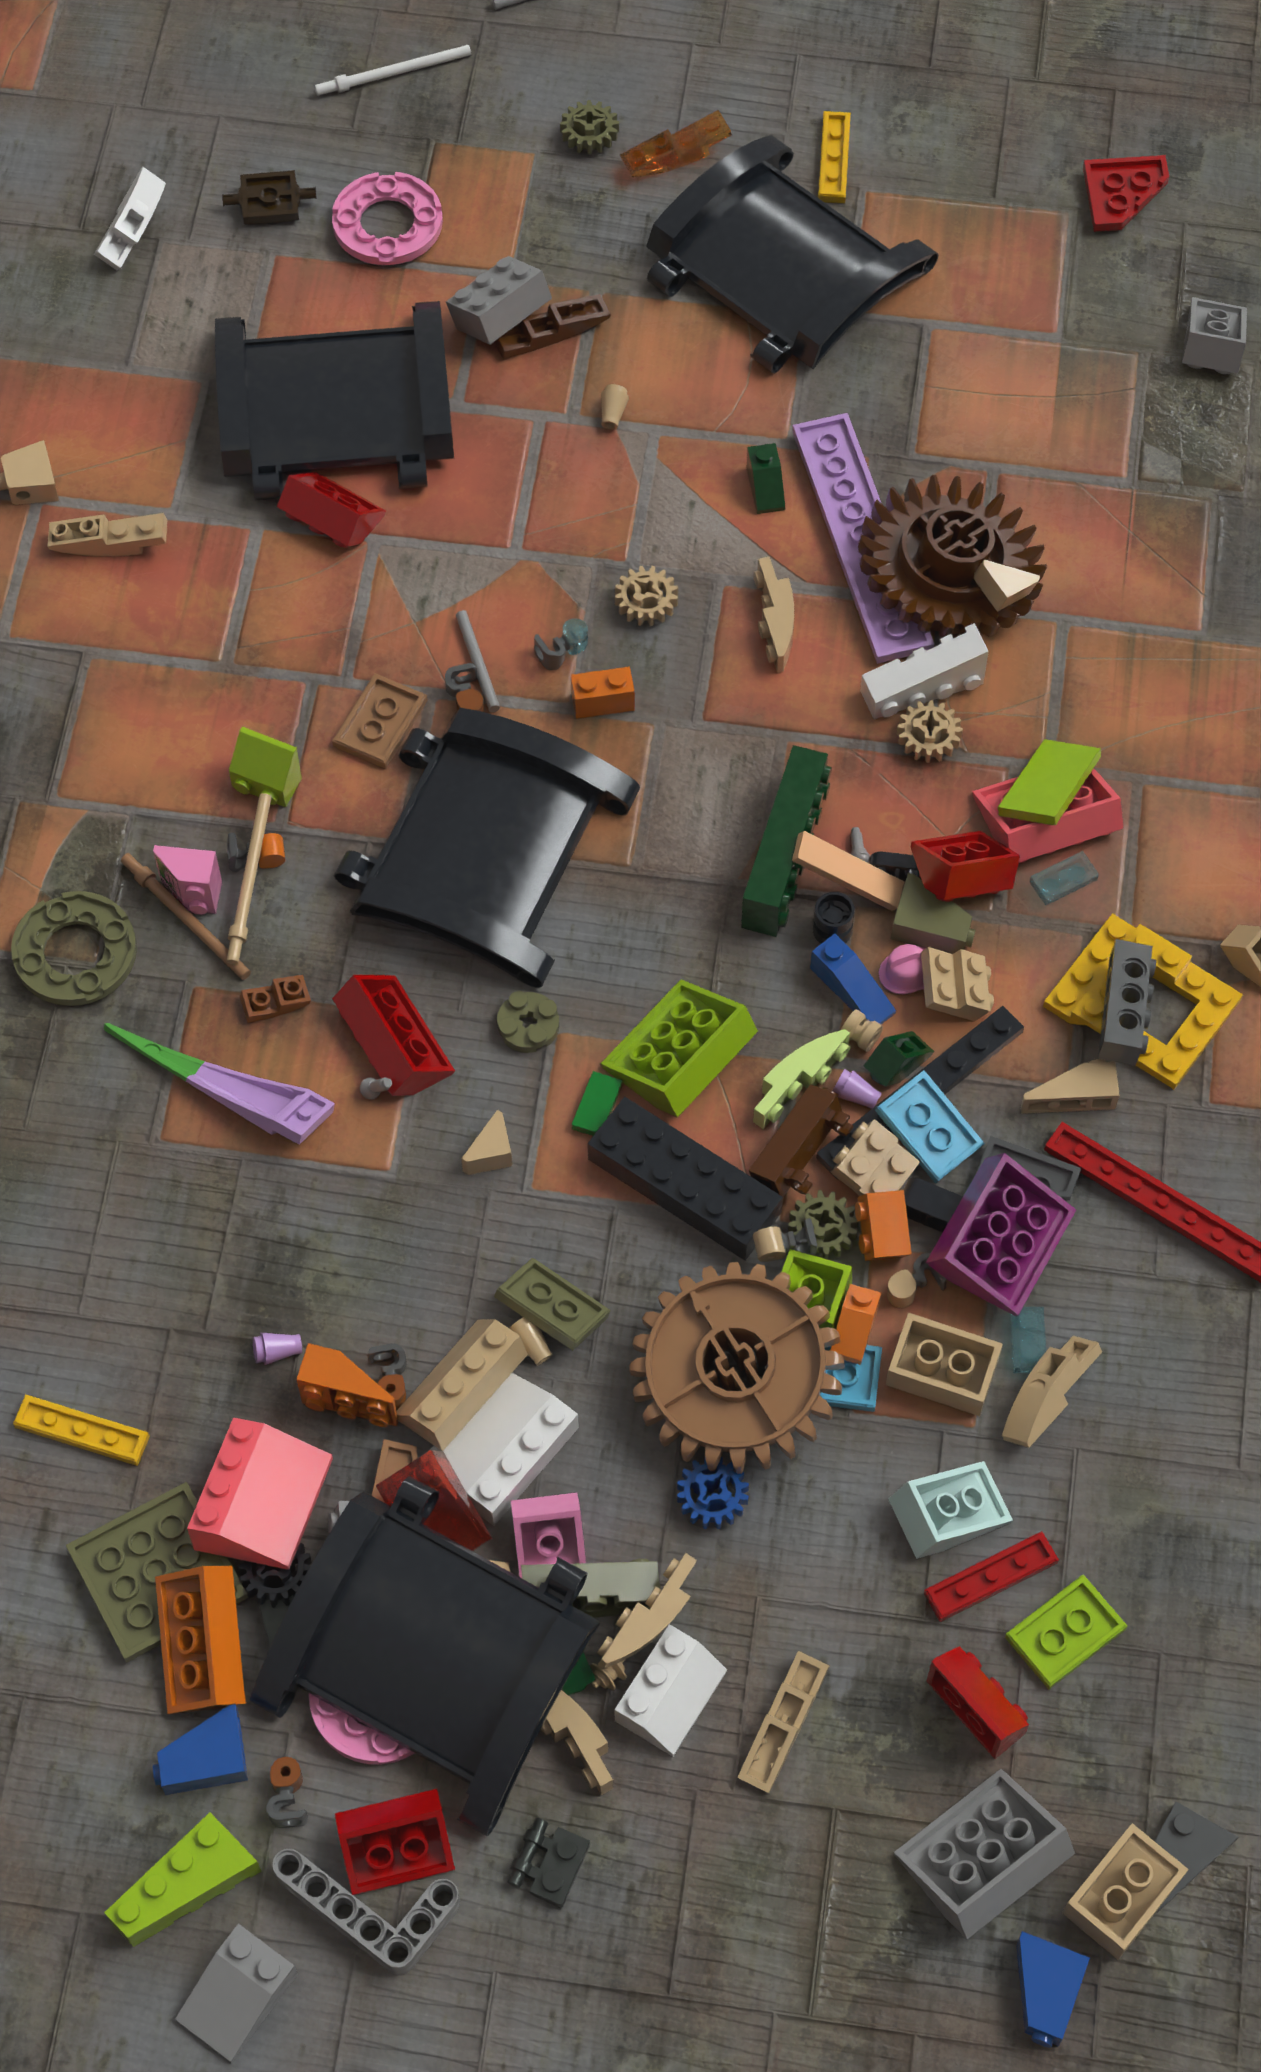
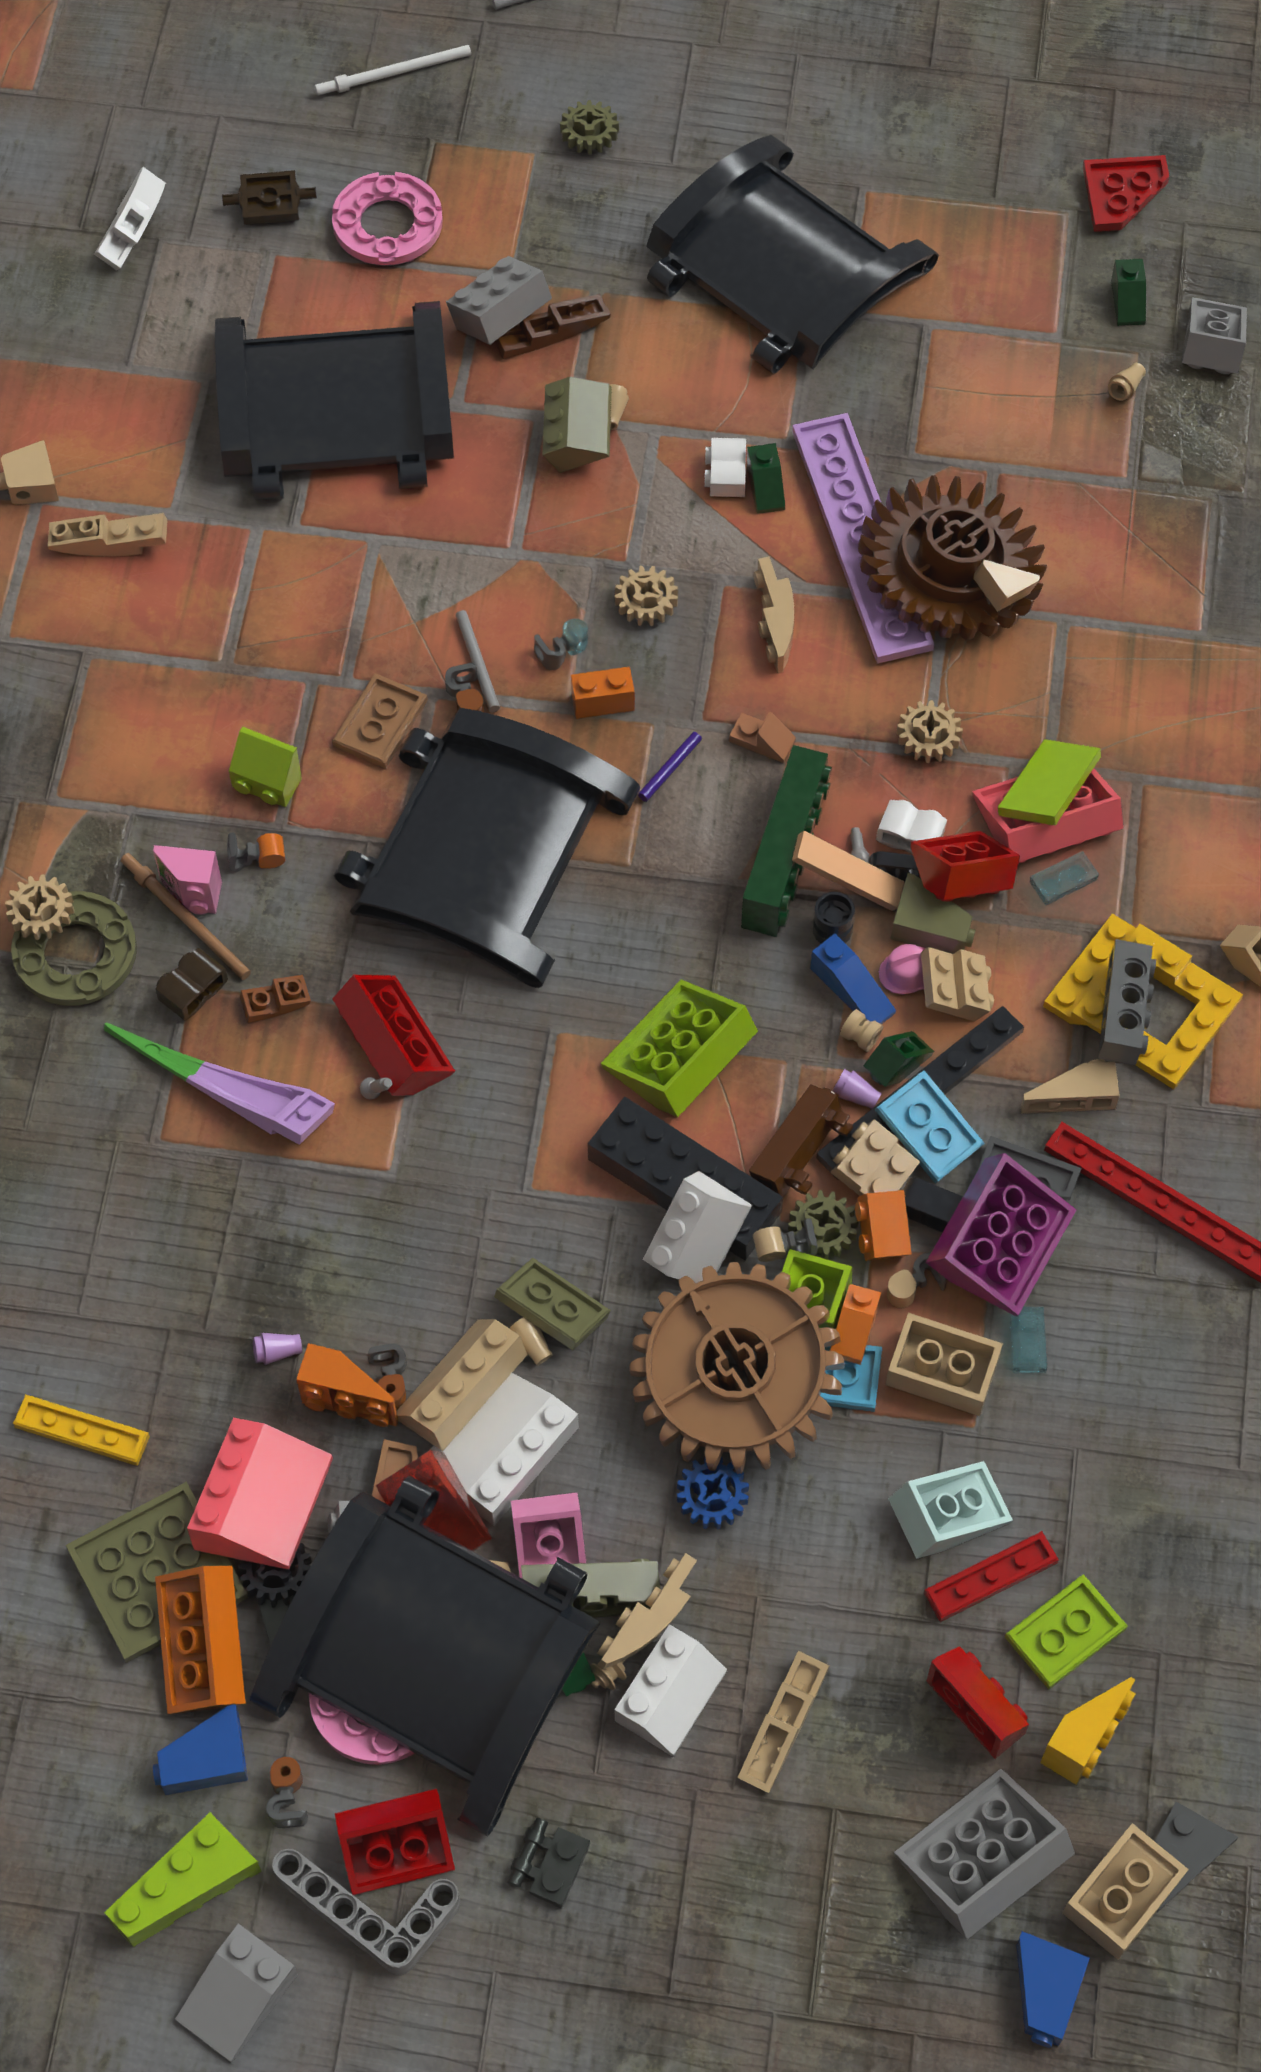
tan bar [226,793,272,965] -> none
red slope [277,472,386,548] -> none
tan slope [461,1110,512,1175] -> none
olive plate [497,991,559,1053] -> none
tan slope [541,1690,613,1795] -> none
green tile [572,1071,623,1136] -> none
clear orange slope [620,110,732,177] -> none
yellowish green slope [753,1029,850,1129] -> none
yellow tile [818,111,851,203] -> none
white wedge [860,623,989,719] -> none
tan slope [1002,1336,1102,1448] -> none
none -> tan gear [5,875,74,940]
none -> dark brown brick [155,948,228,1020]
none -> olive slope [542,377,612,473]
none -> dark purple bar [638,732,702,802]
none -> white slope [642,1171,752,1283]
none -> white brick [705,438,746,497]
none -> nougat slope [729,712,796,763]
none -> white brick [876,800,947,854]
none -> yellow slope [1040,1677,1136,1785]
none -> tan cone [1108,363,1146,401]
none -> dark green slope [1111,259,1146,326]

